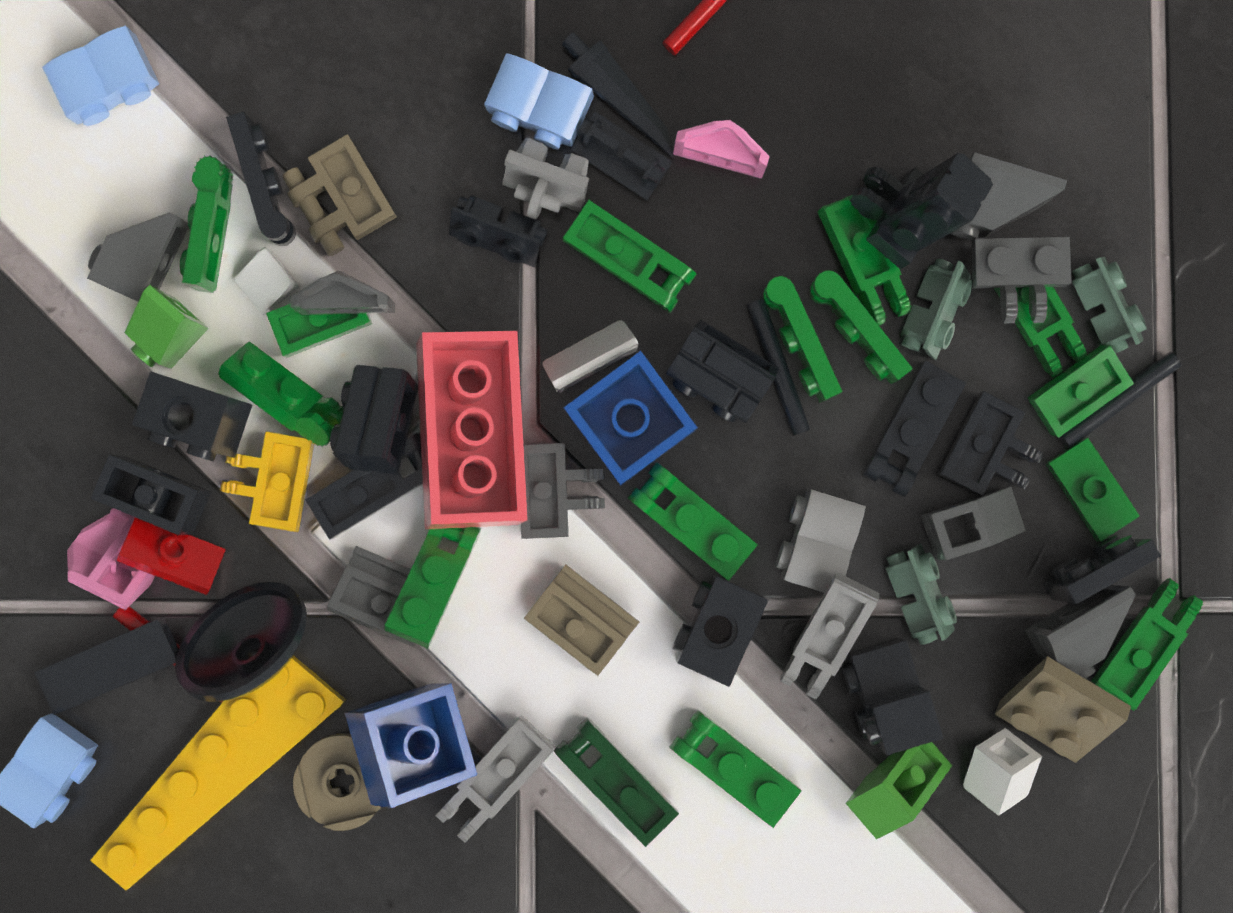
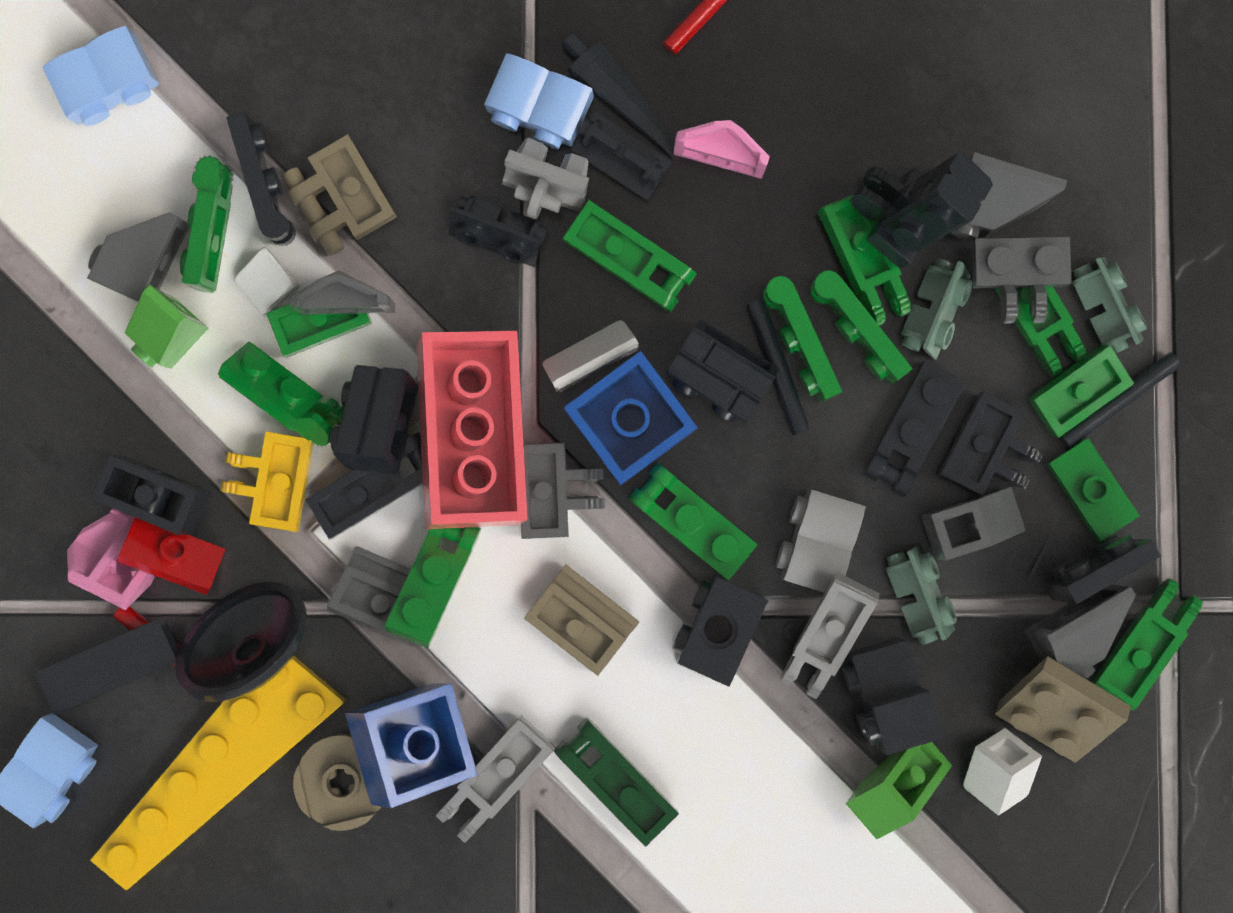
black brick [132,371,252,462] -> none
green plate [669,709,802,828] -> none

